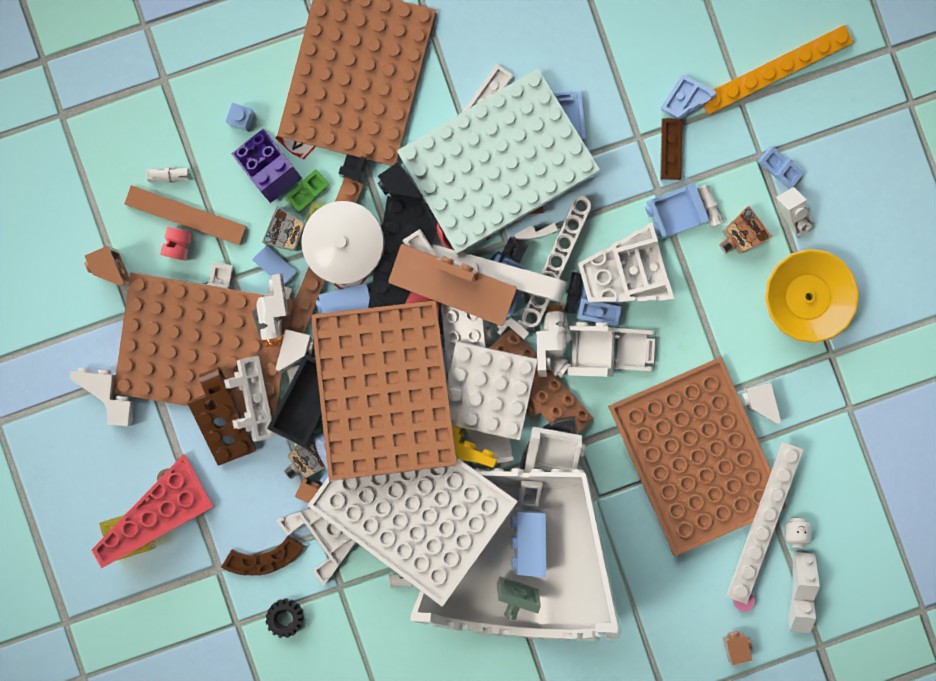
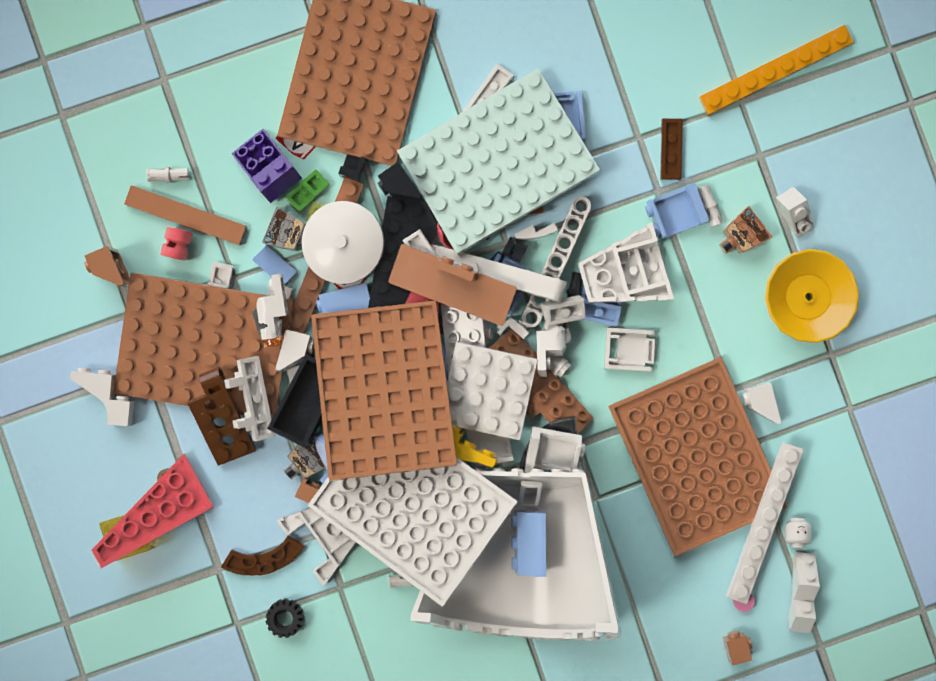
light blue brick [225,102,255,132] -> none
sand green tile [497,576,541,620] -> none
white panel [568,322,615,377] -> none
light blue wing [661,74,717,120] -> none
light blue slope [757,146,804,189] -> none
none -> white slope [541,295,586,326]

